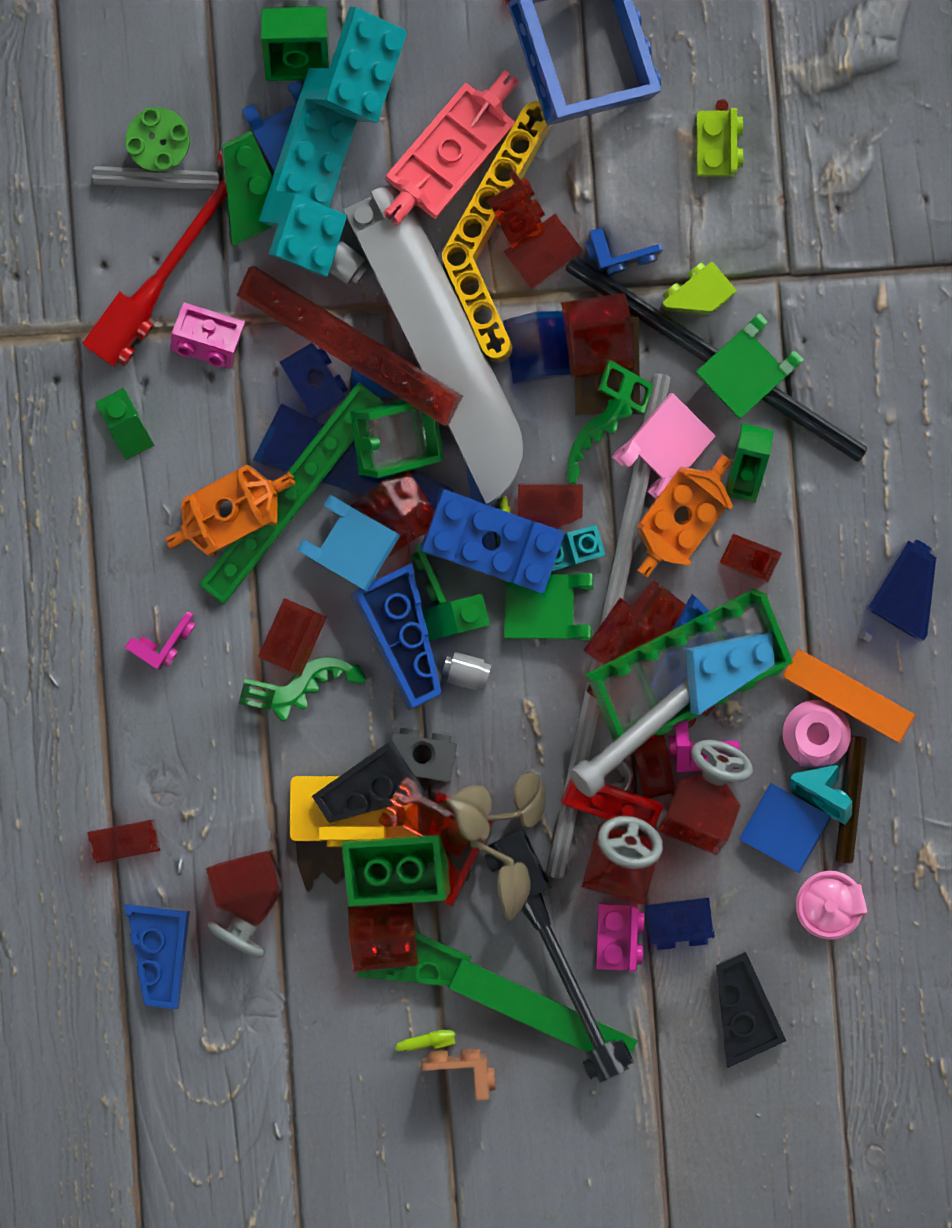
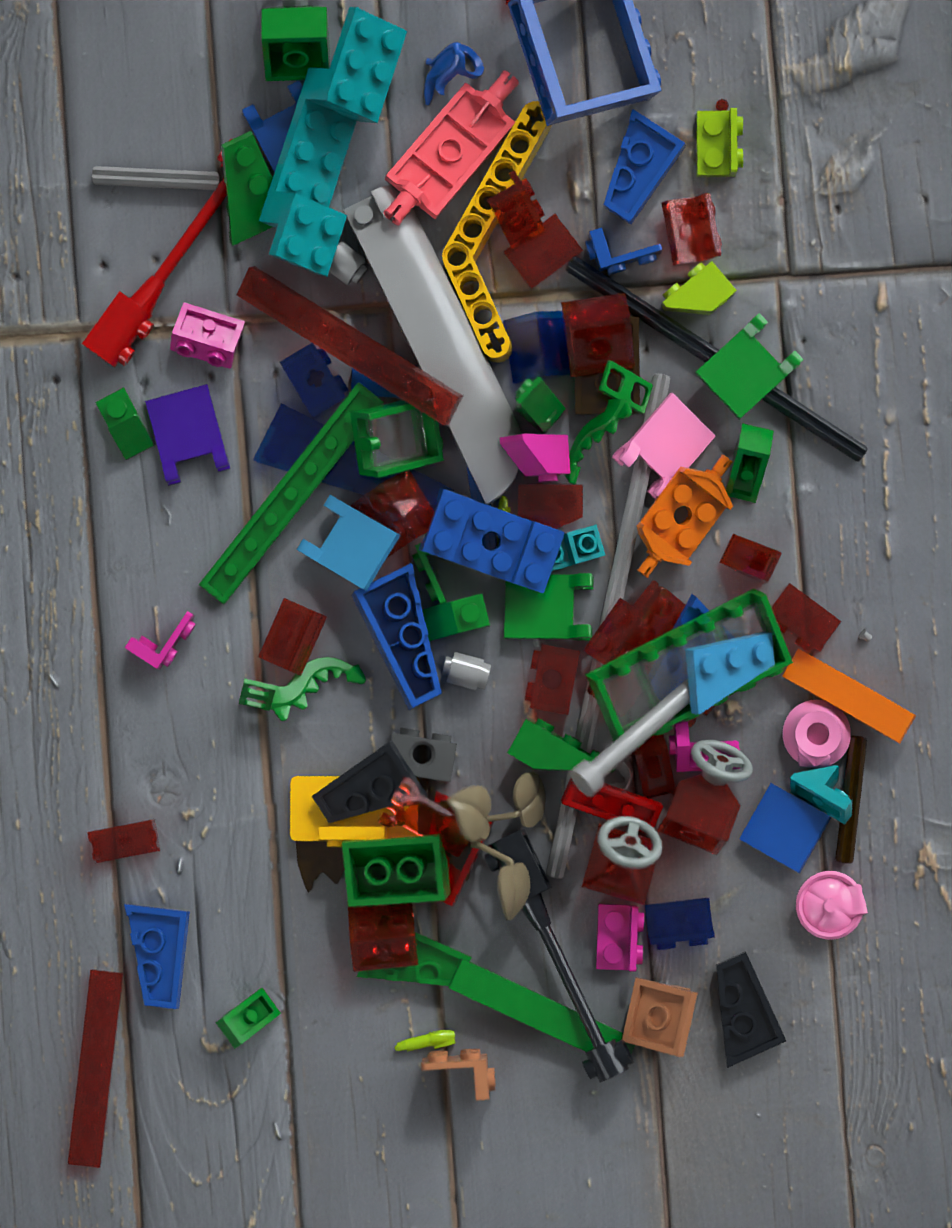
bright green plate [126,107,190,172] -> none
orange plate [165,465,296,557] -> none
clear red piece [206,849,283,958] -> none
clear blue slope [865,539,937,642] -> none
none -> clear red plate [68,969,124,1168]
none -> dark purple flag [145,384,231,486]
none -> green slope [215,988,281,1049]
none -> blue piece [424,42,484,105]
none -> dark pink slope [500,434,570,482]
none -> green slope [507,717,616,773]
none -> green slope [515,376,566,434]
none -> clear red brick [524,644,580,715]
none -> blue wing [604,109,686,225]
none -> nougat bracket [622,978,698,1057]
none -> clear red bracket [661,193,722,266]
none -> clear red bracket [771,583,842,654]

